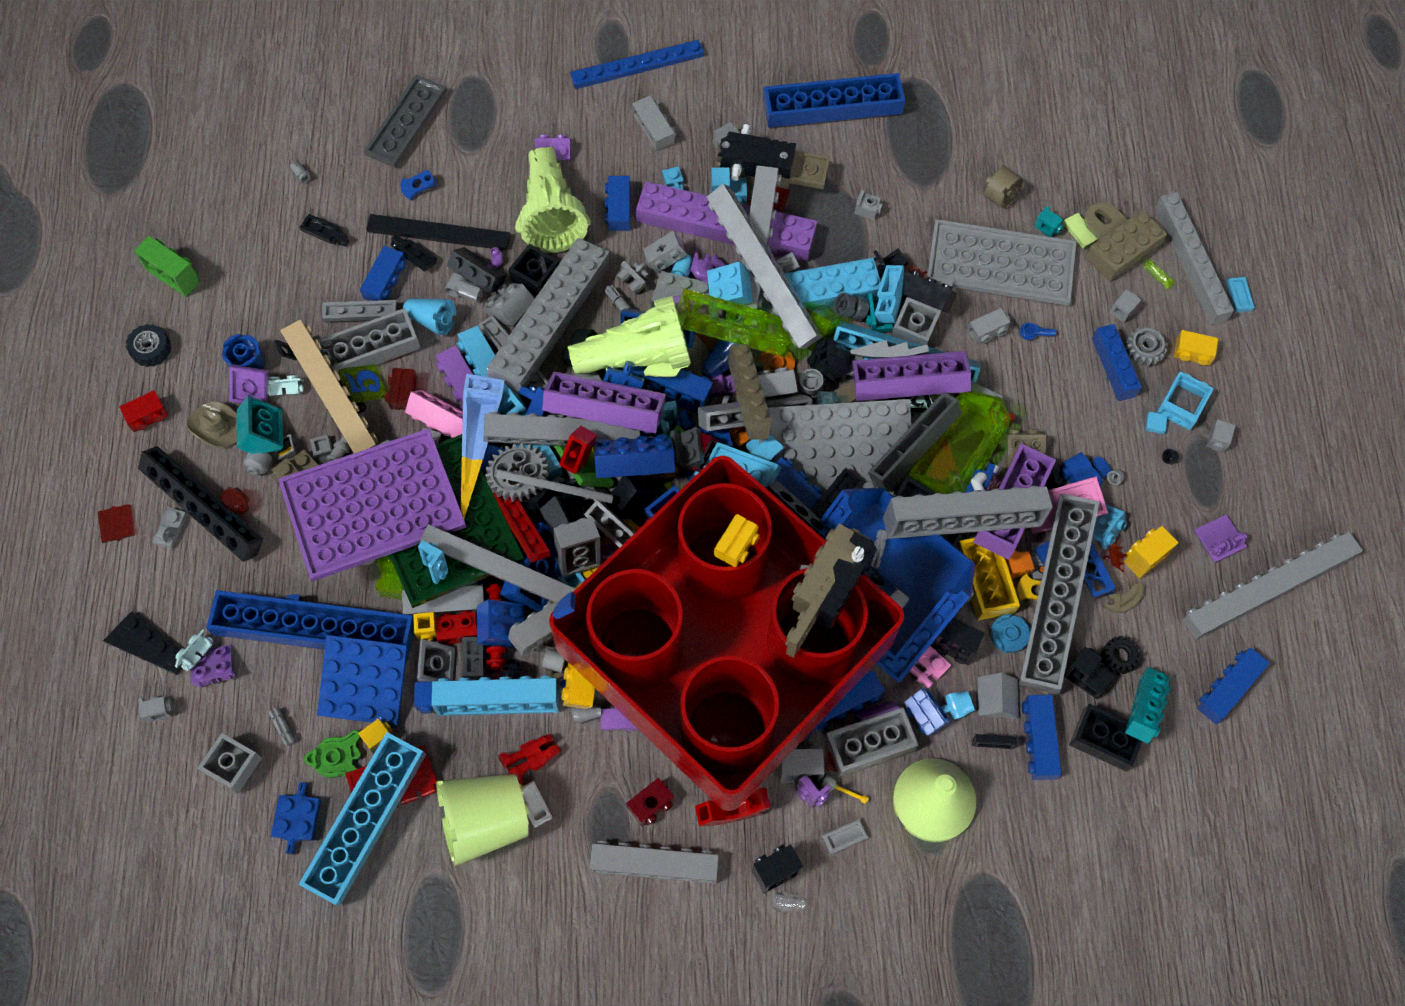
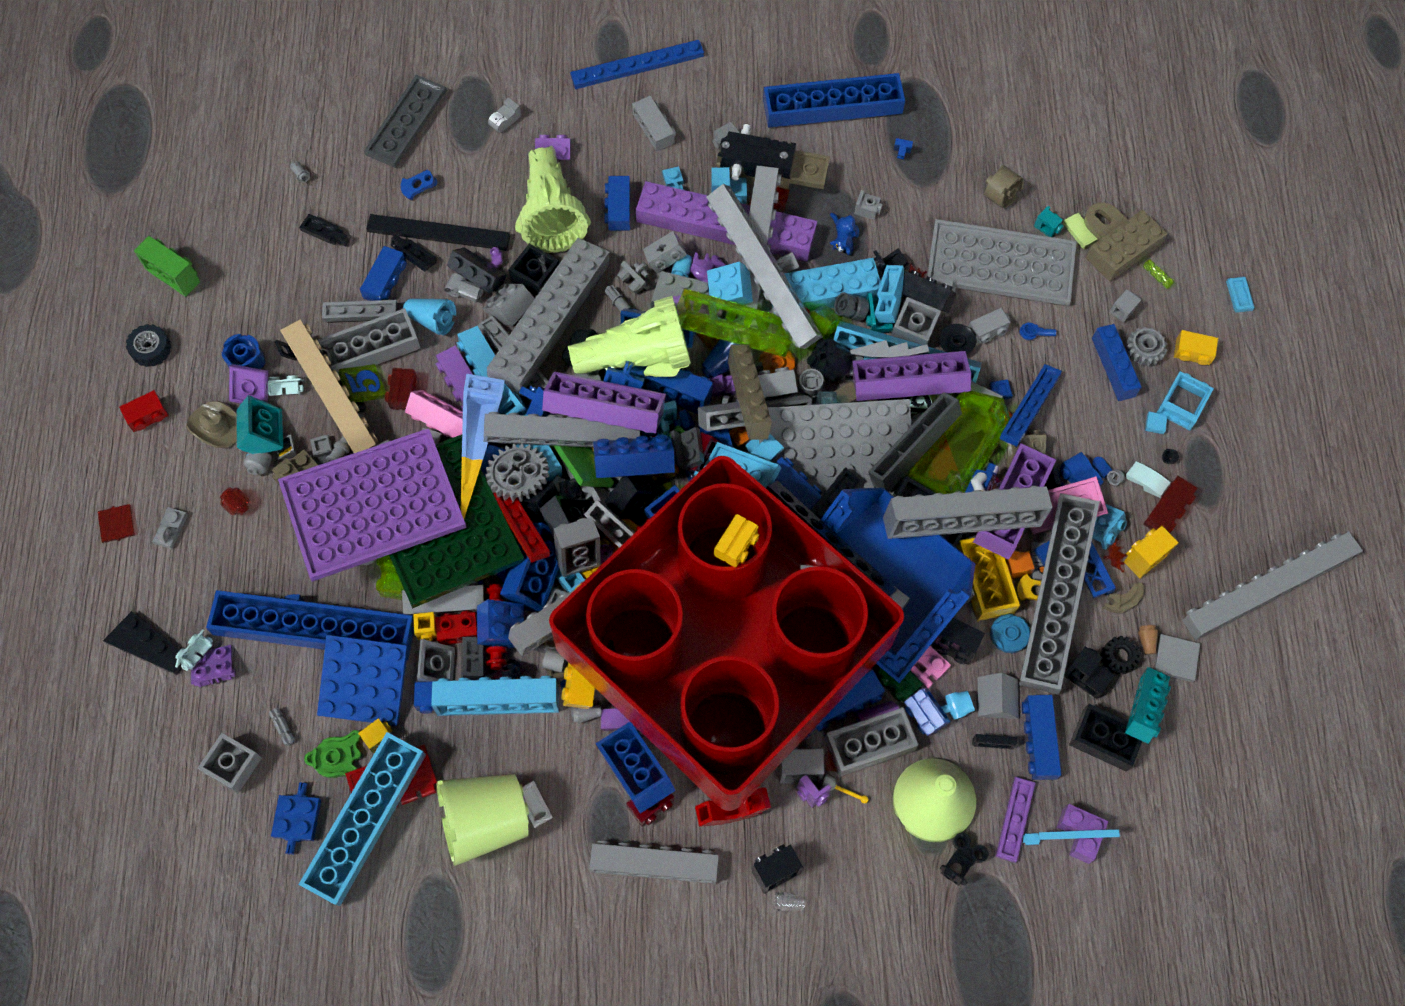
black brick [138,446,263,562] -> none
light grey brick [138,696,173,723] -> none
medium azure bracket [418,540,448,584] -> none
light grey tile [419,524,575,604] -> none
light grey tile [494,469,613,503] -> none
red piece [498,733,562,784] -> none
blue tile [552,591,576,619] -> none
red brick [559,426,597,474] -> none
piece [785,524,877,658] -> none
light grey tile [821,819,868,856] -> none
light grey axle [870,530,887,568] -> none
light grey brick [1155,192,1234,326] -> none
medium lavender hinge [1194,515,1247,563] -> none
blue brick [1197,647,1270,724] -> none
light grey brick [1206,419,1235,452] -> none
none -> light grey leg [488,98,521,133]
none -> blue brick [596,722,676,813]
none -> blue animal [830,213,859,255]
none -> dark green brick [876,668,923,704]
none -> blue tile [894,138,913,160]
none -> black dish [939,324,976,355]
none -> black piece [940,833,989,886]
none -> blue tile [989,379,1013,400]
none -> medium lavender tile [995,776,1035,863]
none -> blue plate [1000,364,1062,446]
none -> medium azure piece [1023,829,1120,845]
none -> medium lavender brick [1056,804,1108,864]
none -> light aqua slope [1126,461,1171,498]
none -> medium nougat cone [1138,625,1158,655]
none -> clear red brick [1143,476,1197,533]
none -> light grey tile [1154,634,1200,682]

